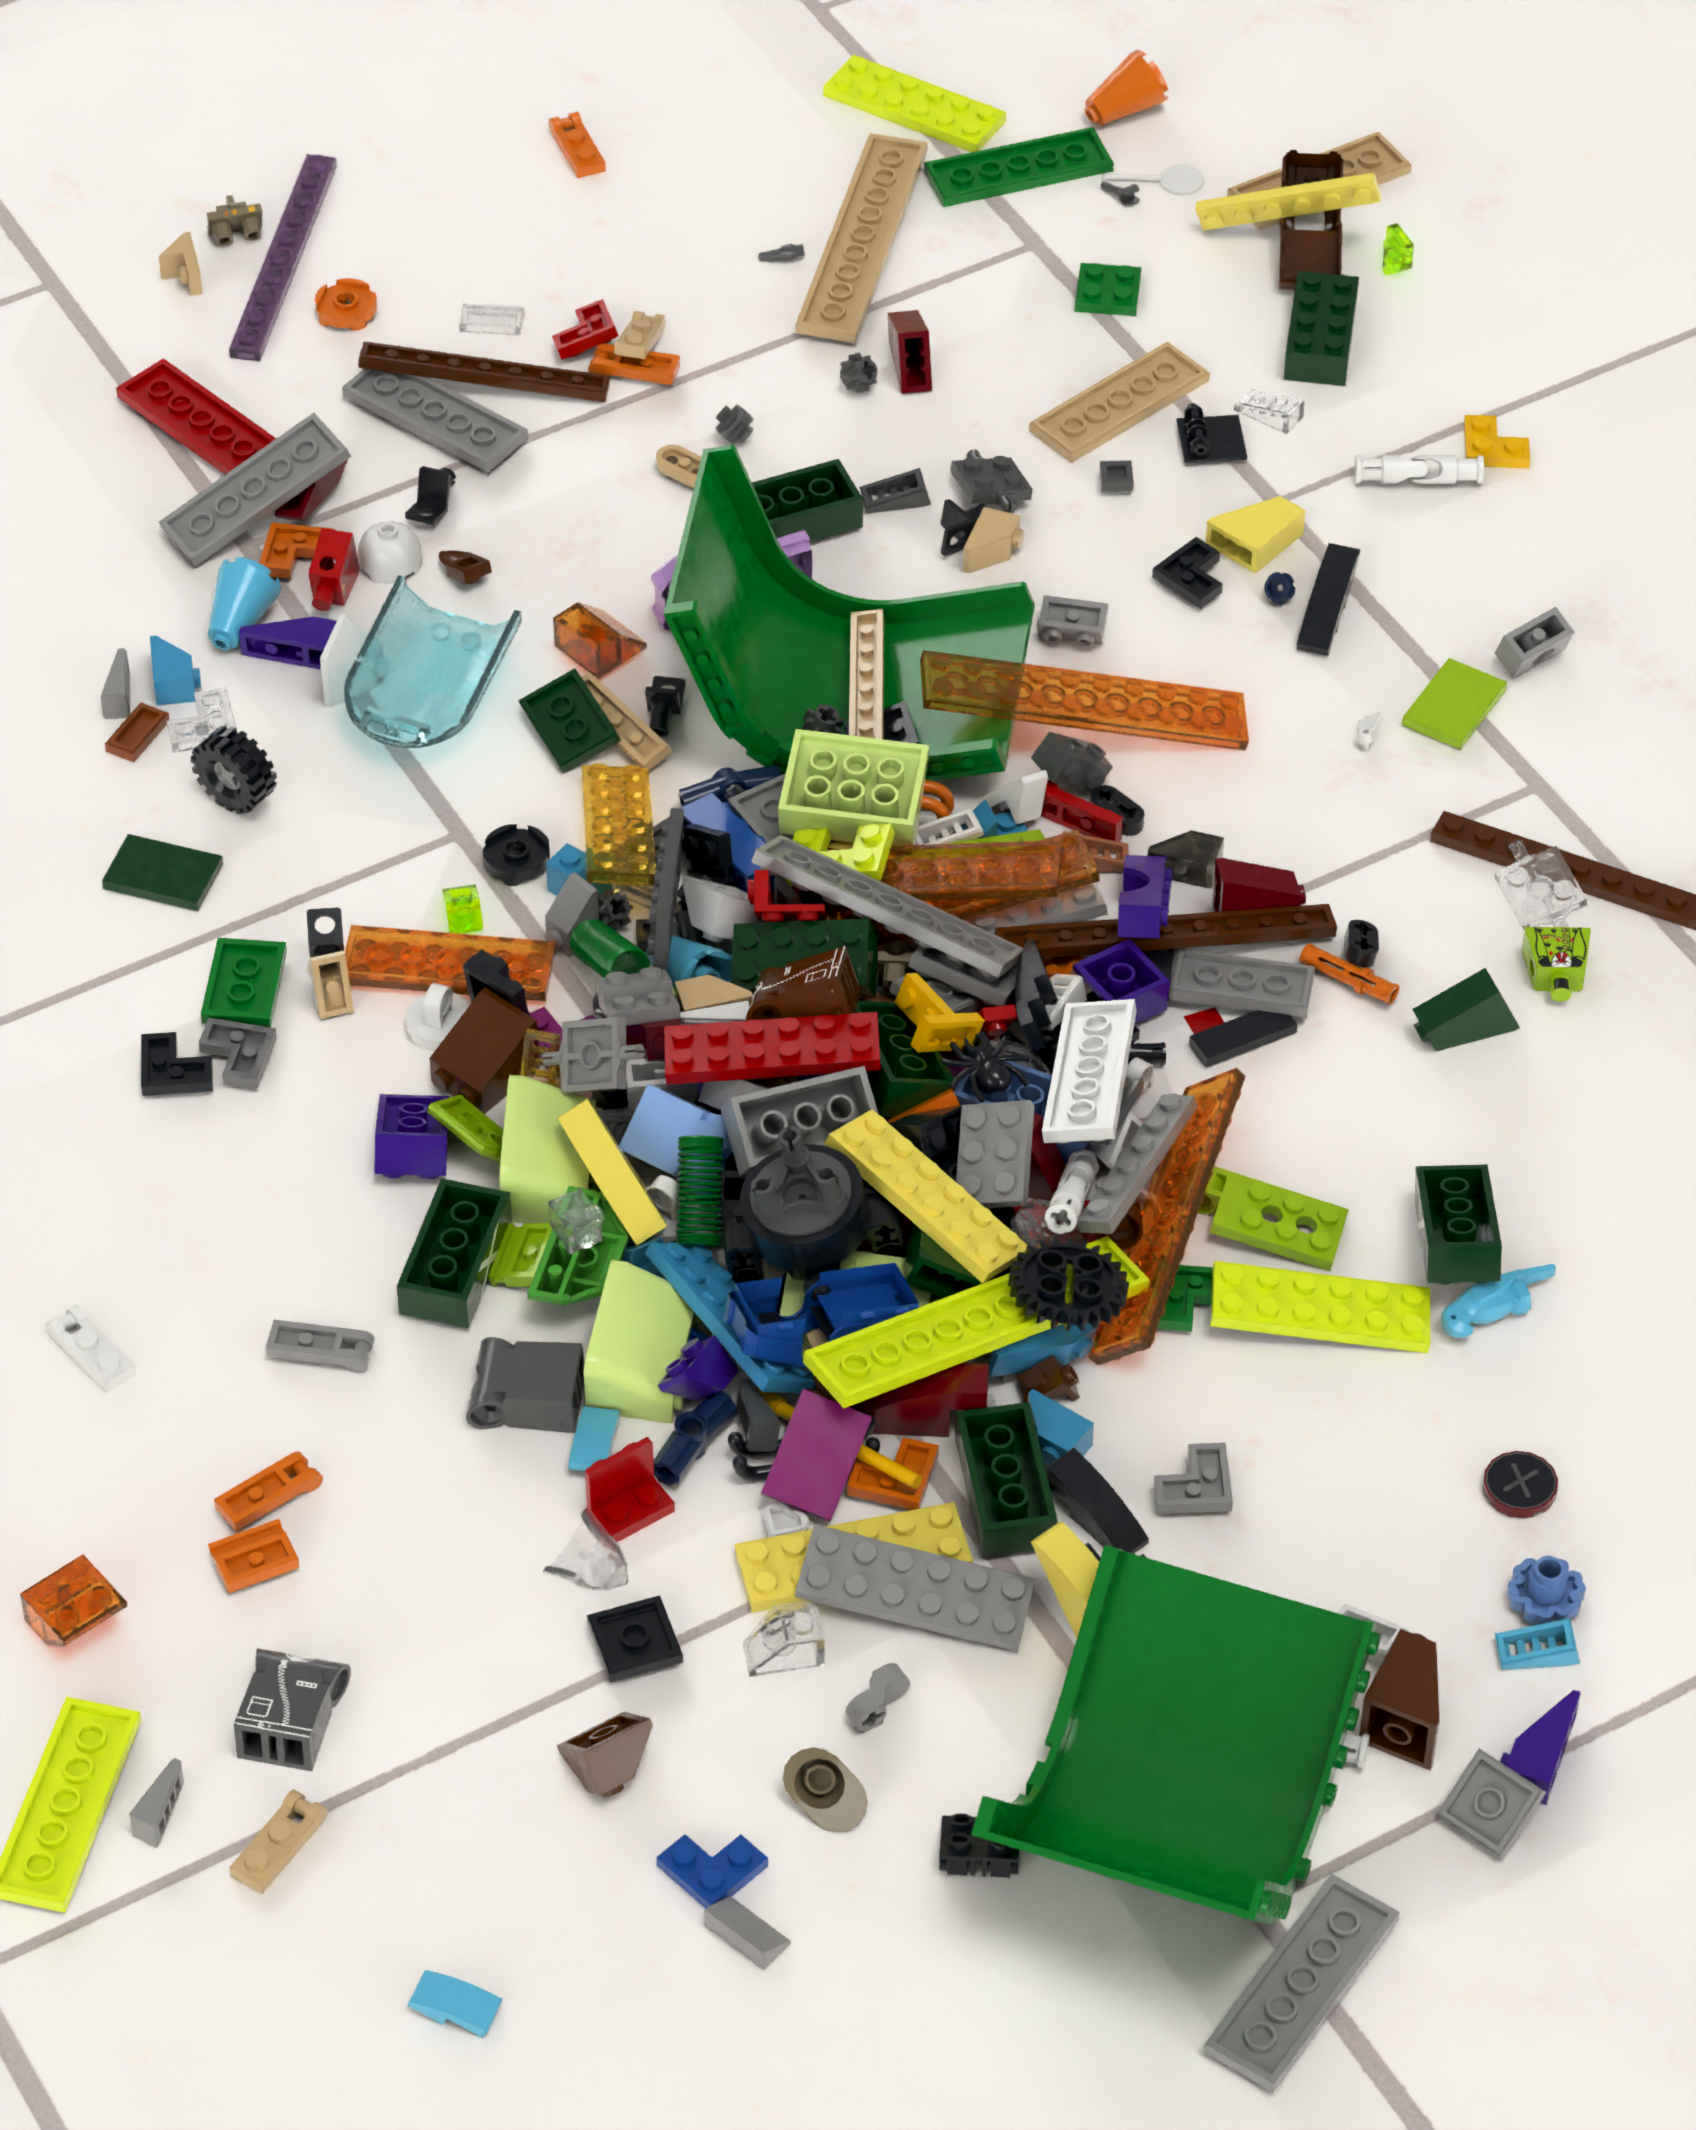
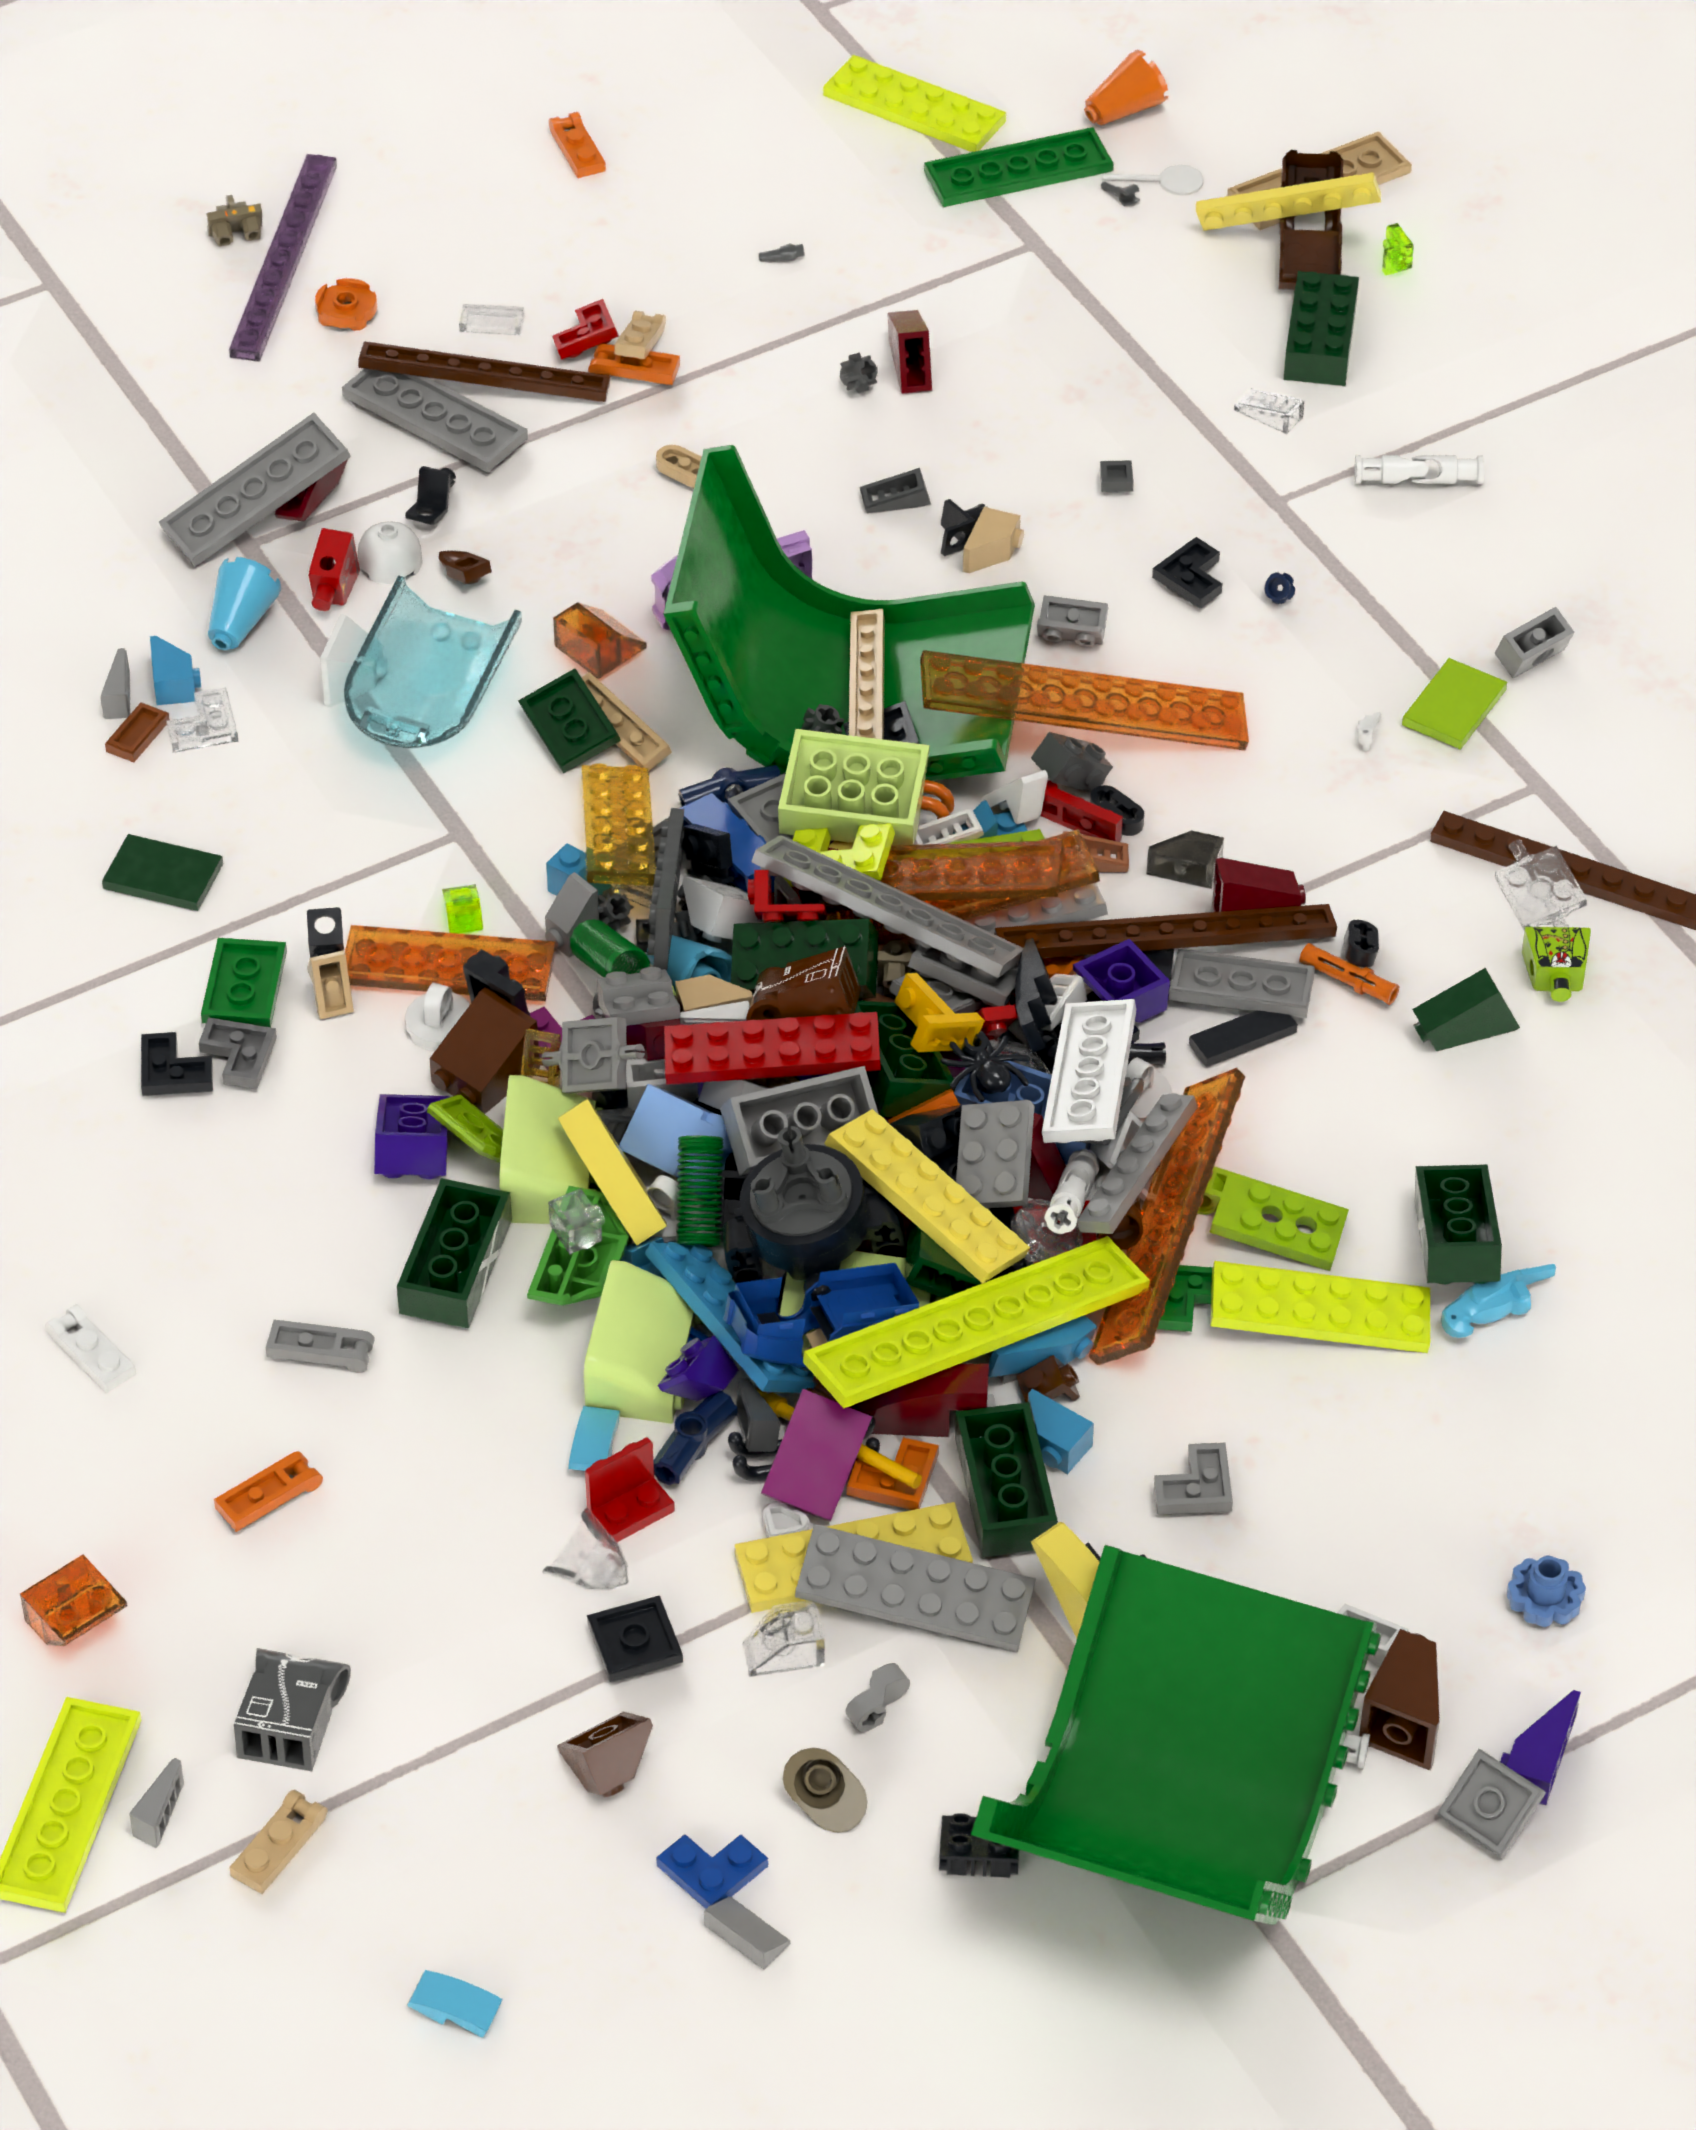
red plate [116,358,277,475] -> none
tan slope [159,232,203,296] -> none
black wheel [190,726,277,814] -> none
orange plate [208,1519,300,1593] -> none
dark purple slope [239,616,337,670] -> none
orange plate [259,522,334,579] -> none
dark grey piece [466,1337,585,1433] -> none
black plate [483,824,550,886] -> none
lime plate [488,1223,554,1287] -> none
black bracket [645,676,686,737] -> none
dark grey gear [716,404,754,443] -> none
dark green brick [752,459,863,542] -> none
tan plate [796,133,928,343] -> none
dark grey plate [950,449,1033,513] -> none
black gear [1008,1237,1129,1332] -> none
tan tile [1029,341,1210,463] -> none
black slope [1046,1448,1149,1554] -> none
green plate [1075,263,1142,316] -> none
dark purple arch [1118,855,1172,938] -> none
black hinge [1176,403,1247,463] -> none
red sticker [1184,1007,1225,1034] -> none
light grey plate [1204,1874,1400,2092] -> none
light yellow slope [1206,496,1306,574] -> none
black slope [1296,543,1360,656] -> none
yellow plate [1464,415,1530,468] -> none
black tile [1483,1451,1558,1518] -> none
medium azure slope [1495,1618,1580,1670] -> none

